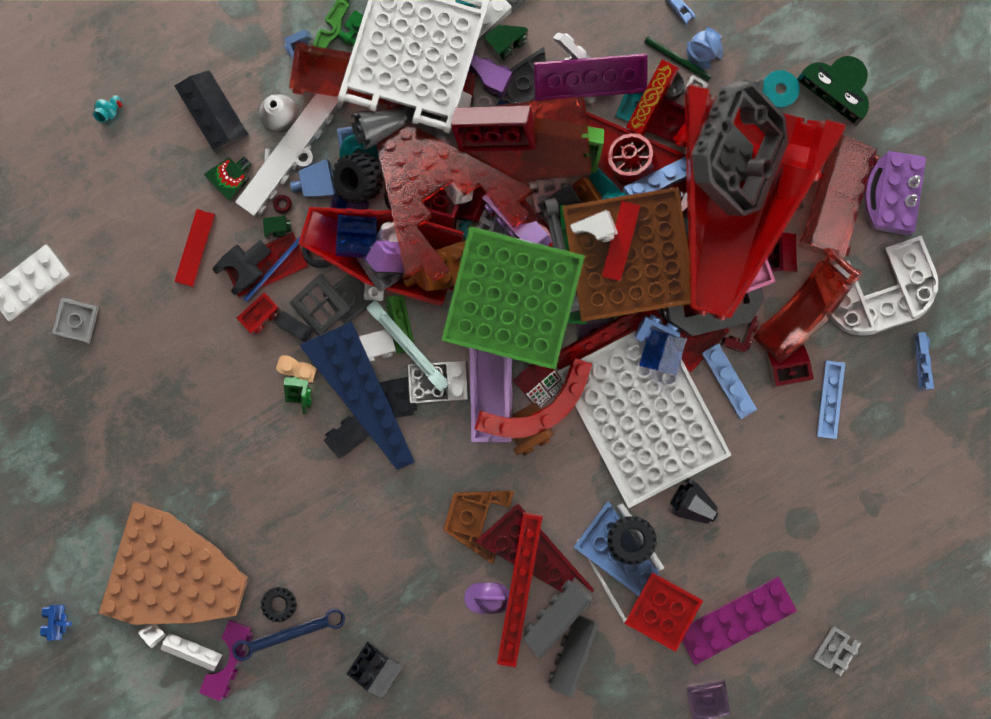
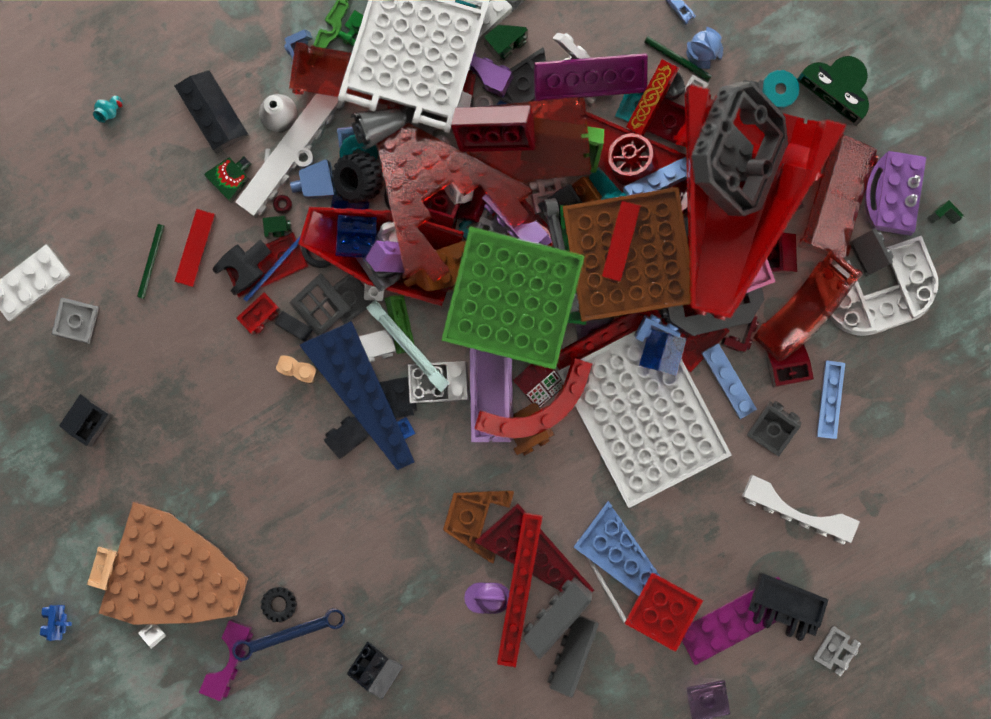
white plate [161,633,222,672] -> none
green bracket [284,377,312,414] -> none
white arch [570,210,618,242] -> none
black tyre [607,516,657,565] -> none
white bar [617,503,664,572] -> none
black cone [668,478,718,524] -> none
medium blue wing [914,332,934,391] -> none
none -> black slope [59,394,112,447]
none -> light nougat hinge [87,546,118,590]
none -> dark green bar [137,224,165,299]
none -> blue plate [397,417,416,439]
none -> white arch [742,475,860,545]
none -> dark grey plate [747,401,802,456]
none -> black hinge [748,573,829,641]
none -> dark grey slope [849,228,894,277]
none -> dark green panel [927,200,965,224]

